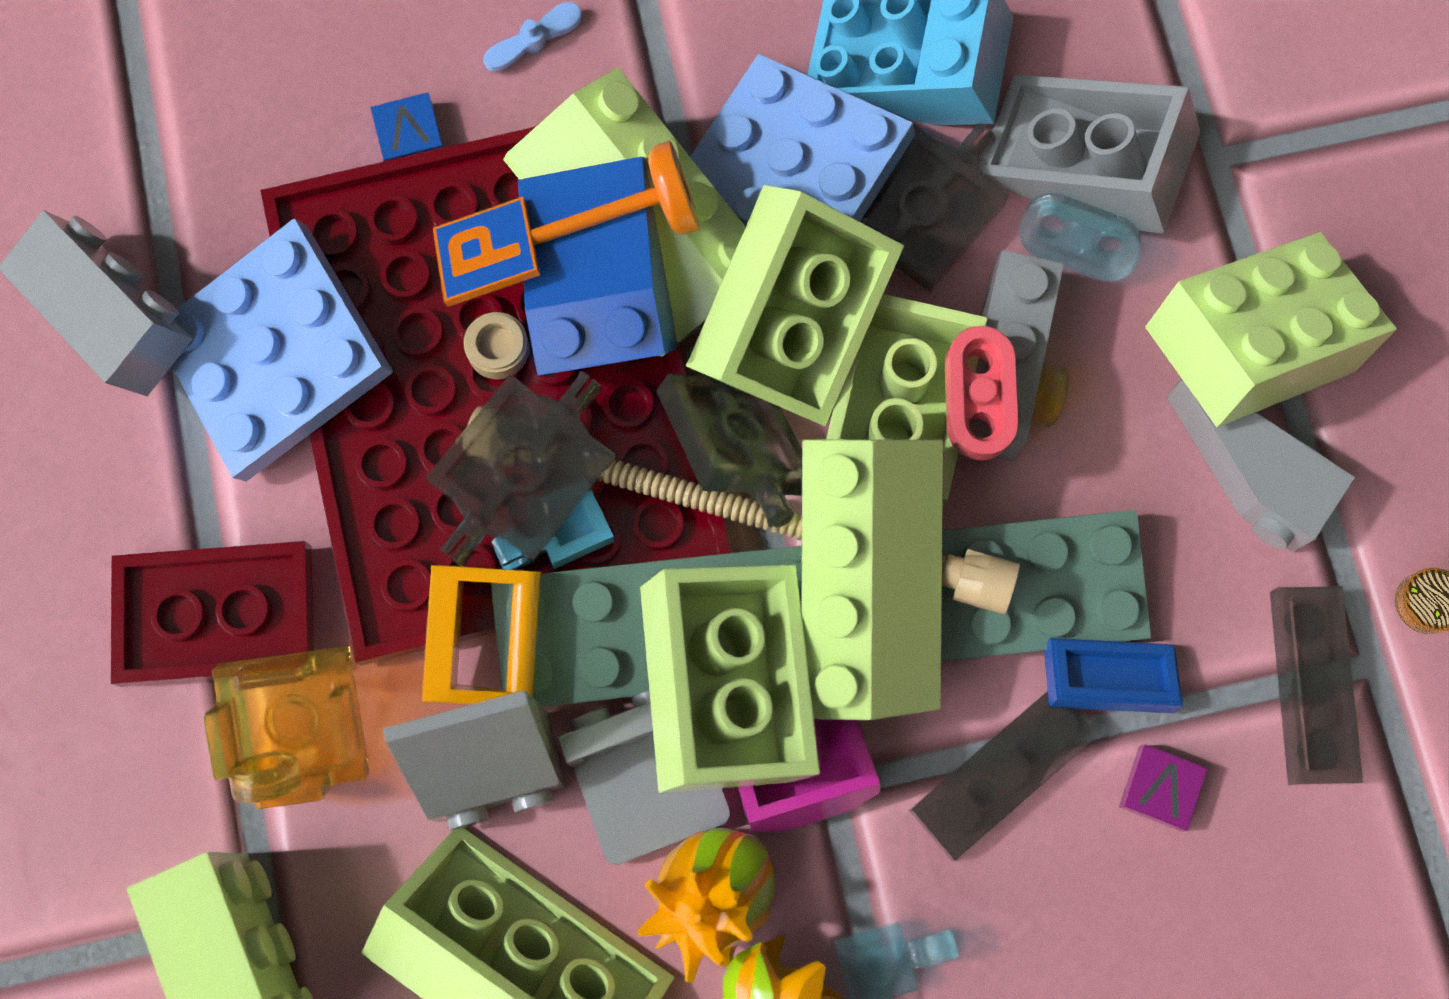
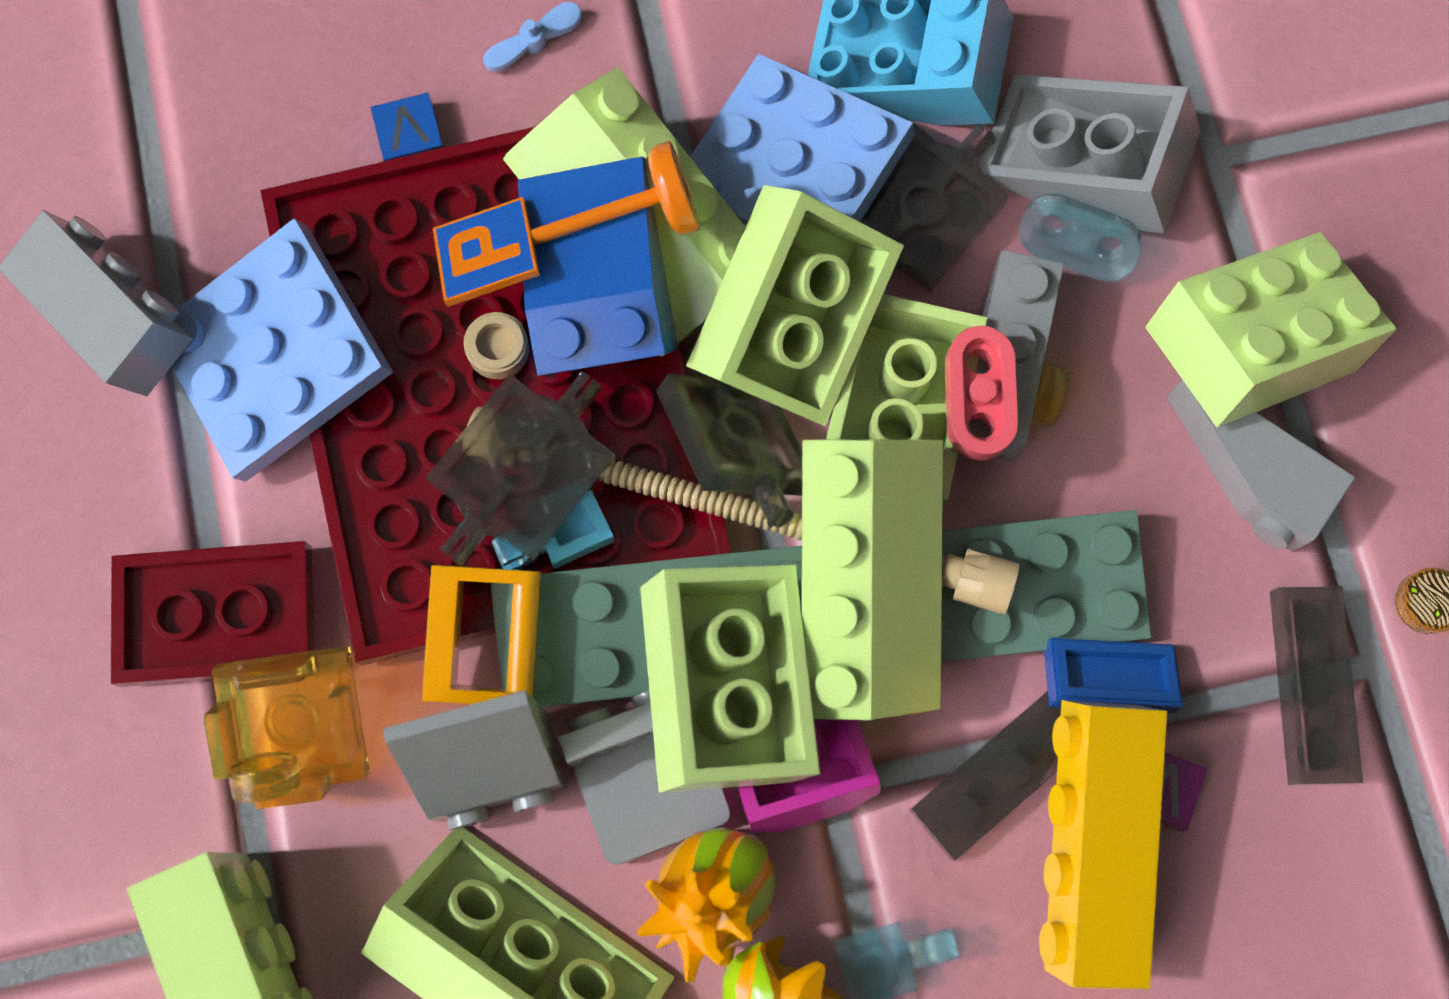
none -> yellow brick [1039,700,1167,989]

